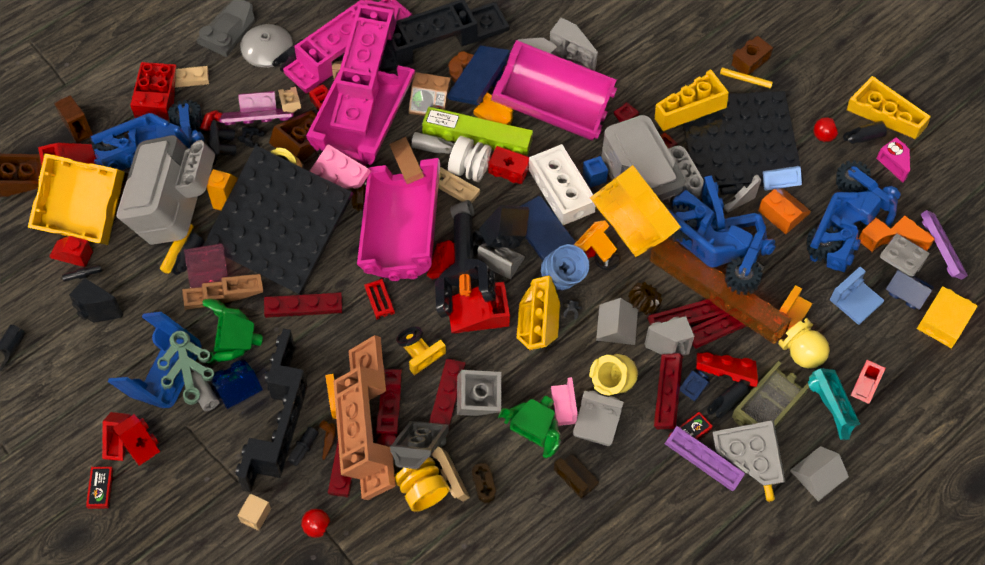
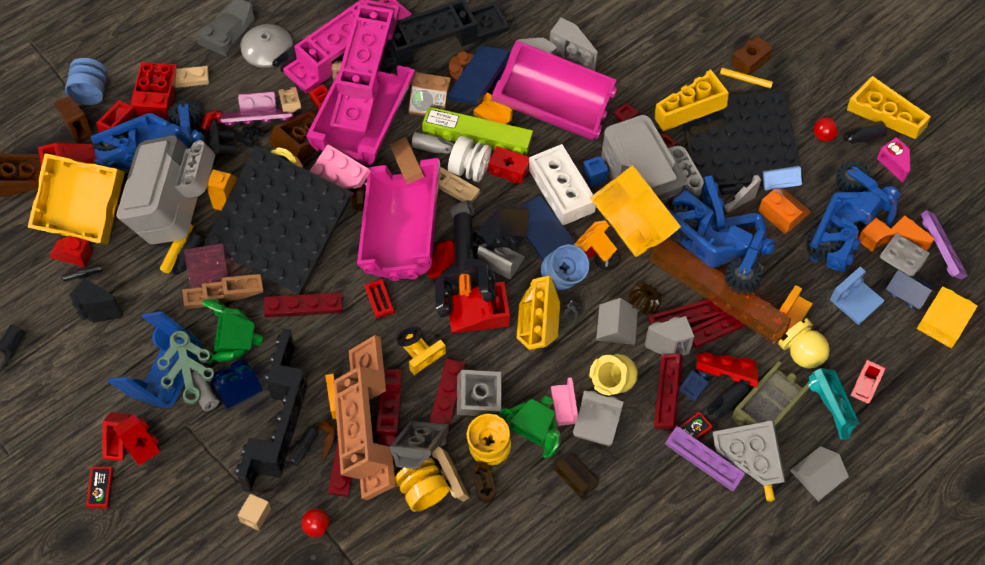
none -> medium blue wheel [65,58,108,105]
none -> red slope [96,100,134,135]
none -> yellow wheel [467,414,512,466]

